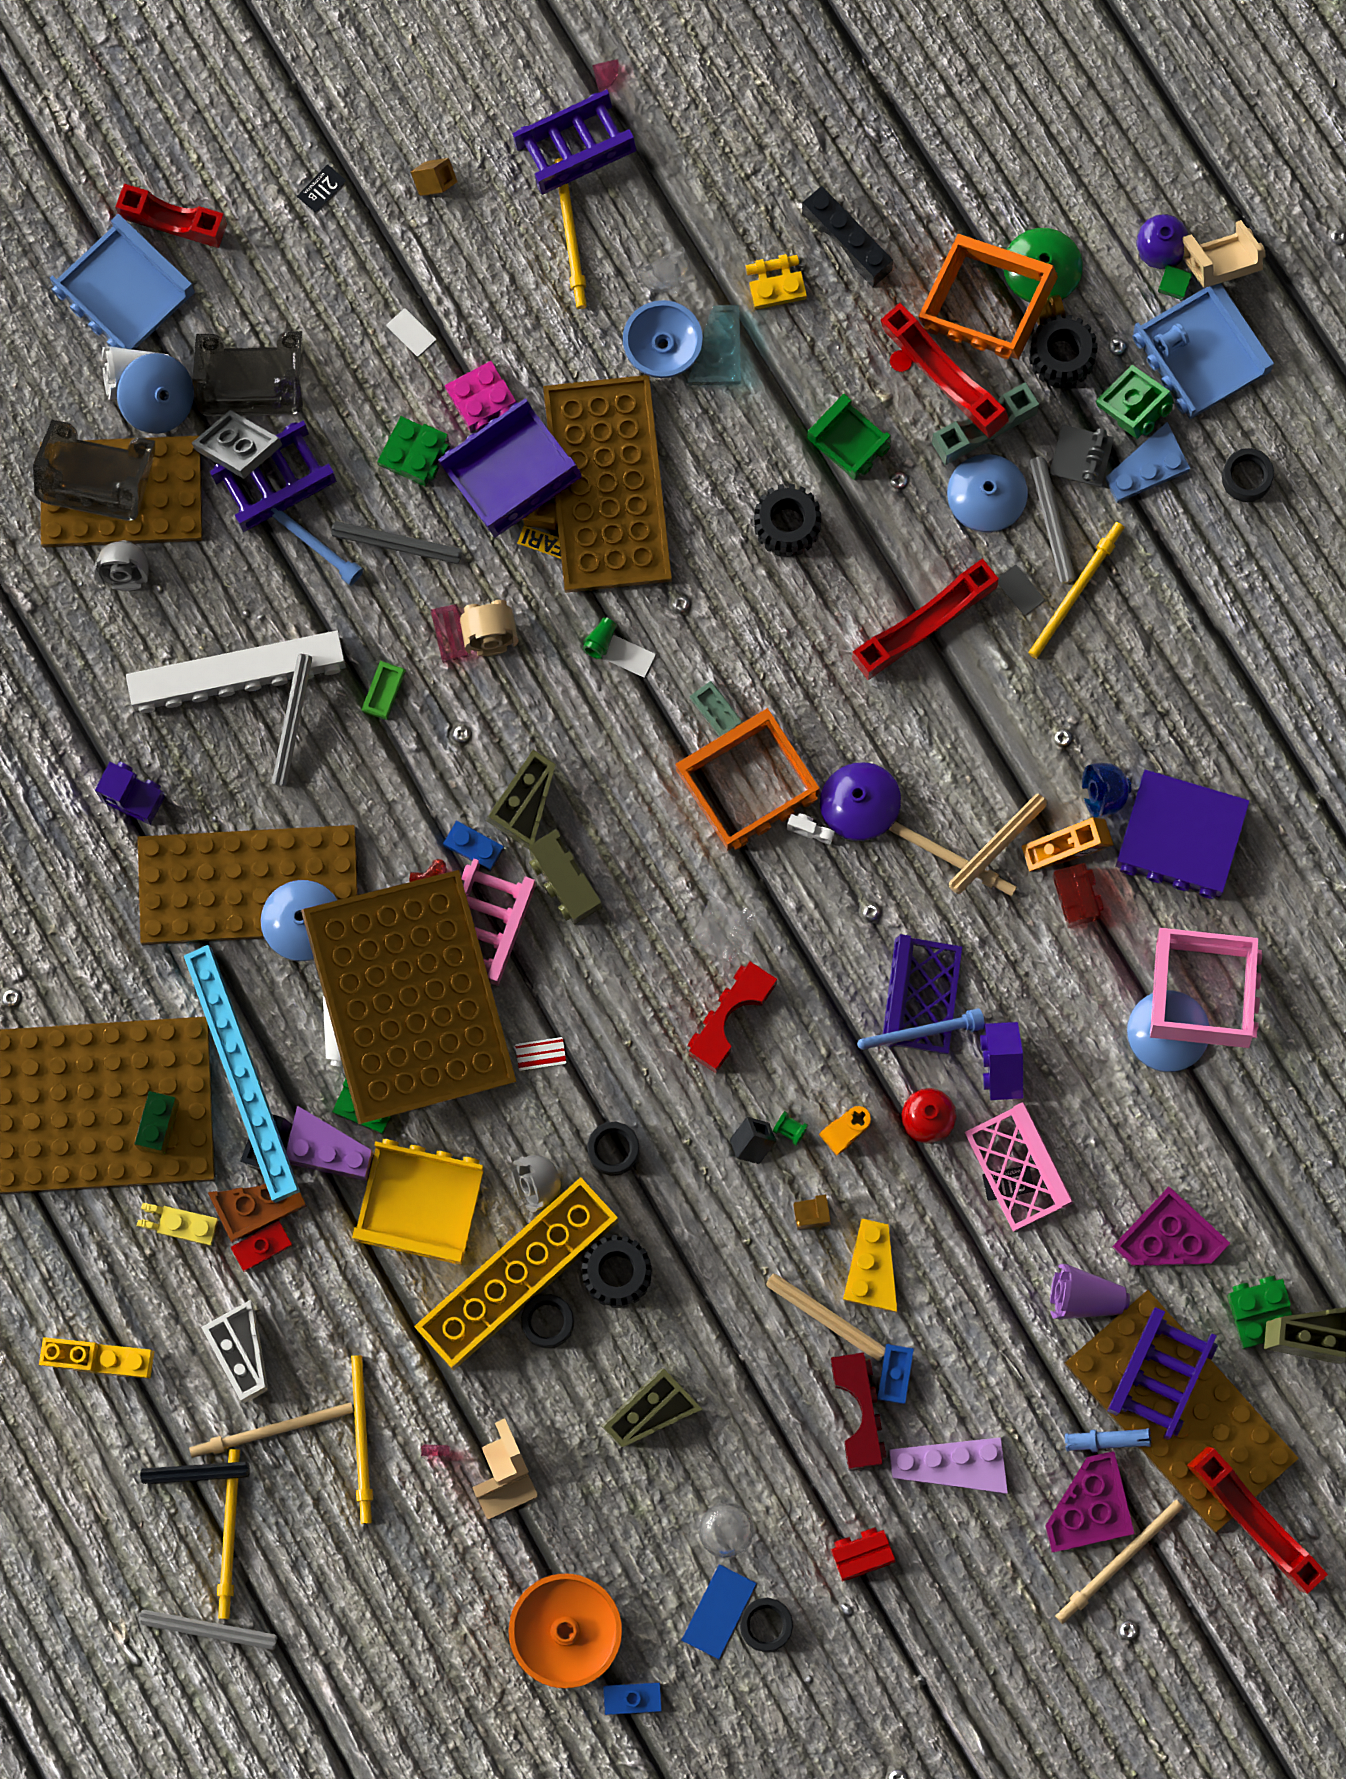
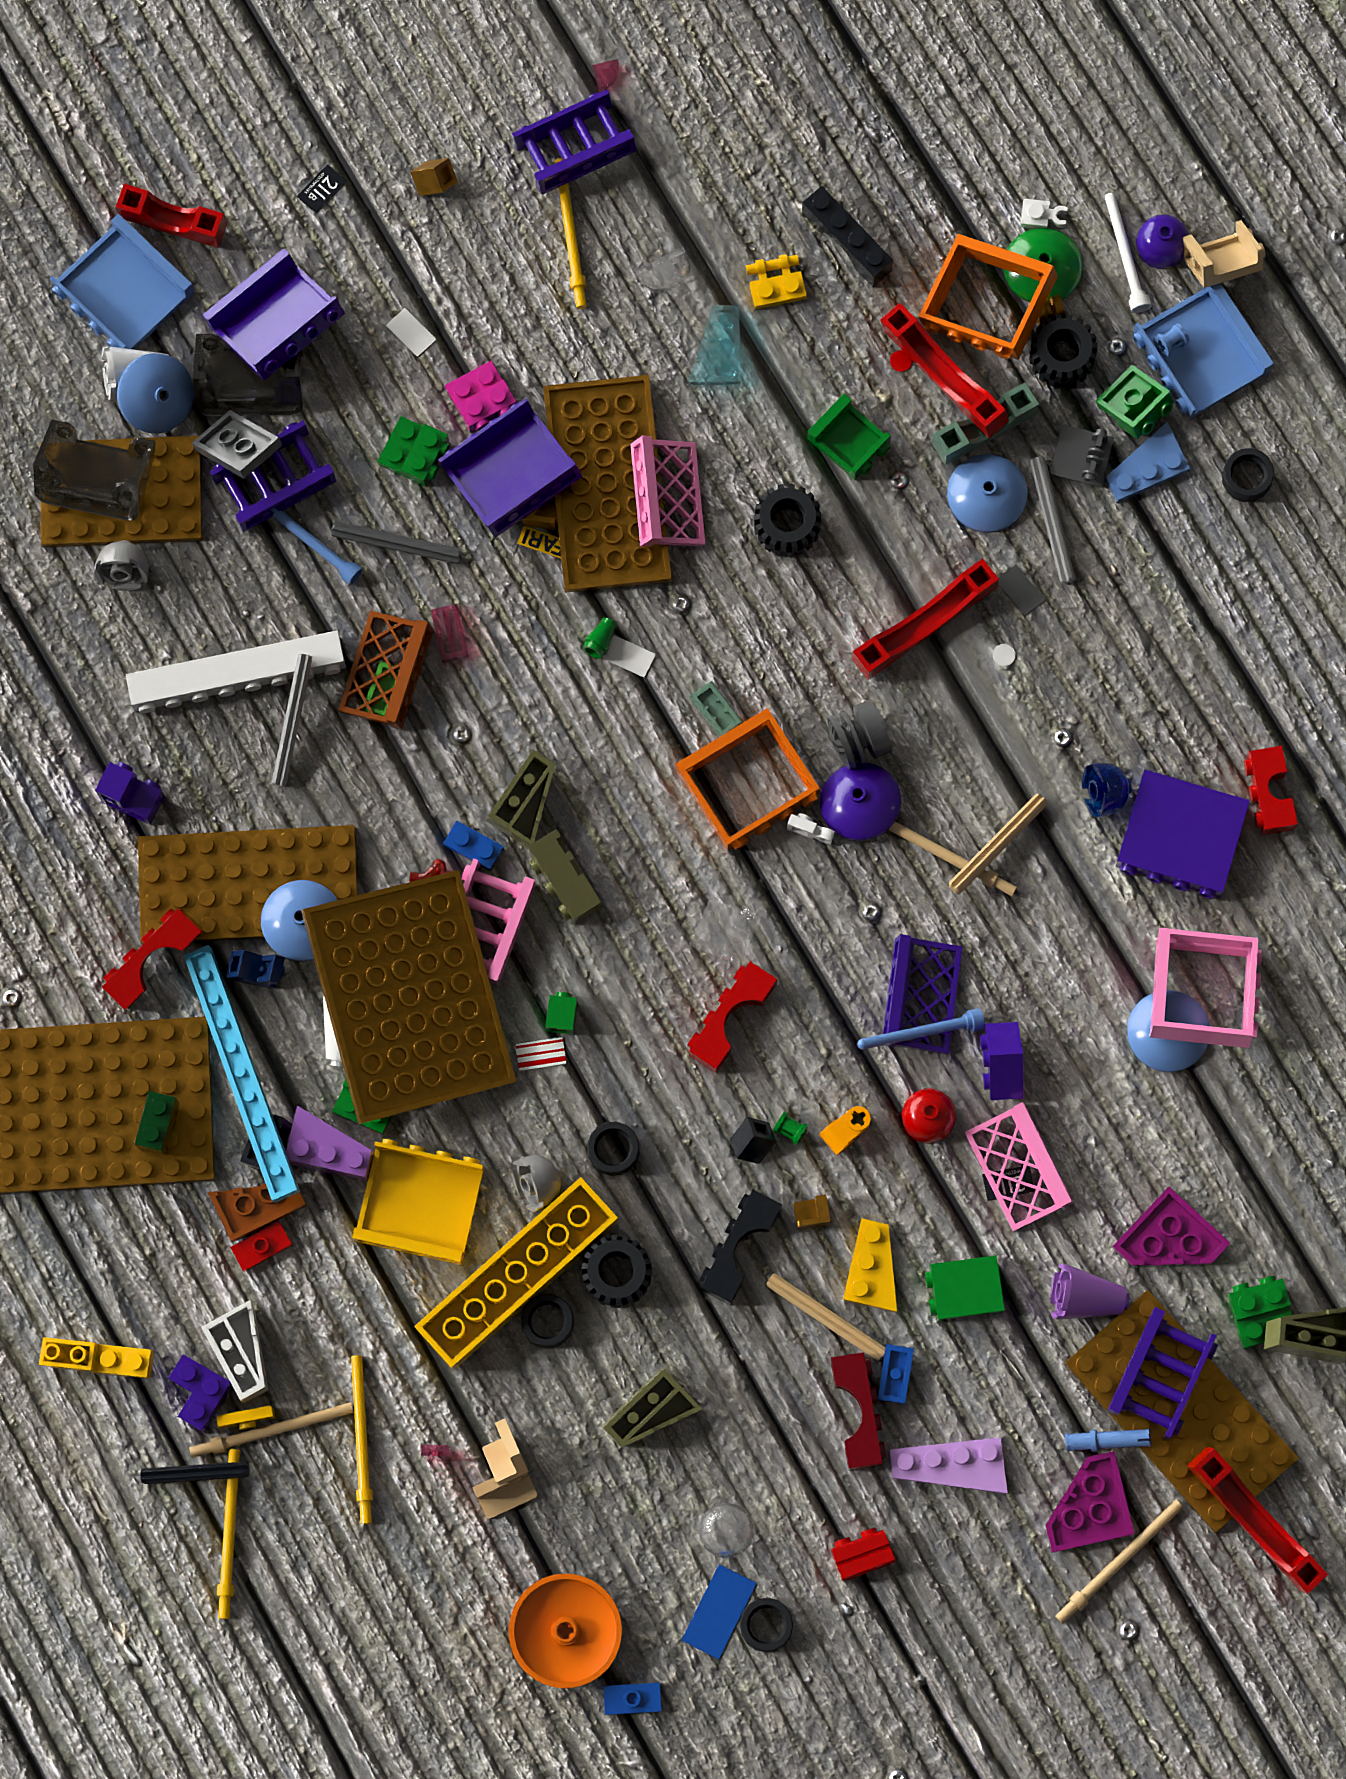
light yellow hinge [137,1203,218,1246] -> none
light grey axle [139,1610,277,1650] -> none
tan brick [460,600,518,656] -> none
medium blue dish [623,300,703,378] -> none
light orange slope [1021,817,1114,872] -> none
yellow bar [1028,522,1125,659] -> none
clear red brick [1052,863,1104,928] -> none
green tile [1158,265,1192,300] -> none
none -> red arch [102,908,204,1010]
none -> dark purple brick [169,1354,233,1433]
none -> dark purple panel [203,248,345,380]
none -> yellow plate [216,1405,276,1430]
none -> dark blue brick [226,950,285,988]
none -> dark orange fence [338,610,434,730]
none -> green brick [545,992,578,1035]
none -> bright pink fence [631,436,705,547]
none -> black arch [699,1189,782,1306]
none -> dark grey wheel [827,699,892,769]
none -> green panel [925,1255,1005,1322]
none -> white sticker [993,644,1015,666]
none -> white plate [1020,199,1068,229]
none -> white piece [1105,193,1152,313]
none -> red arch [1244,746,1298,835]

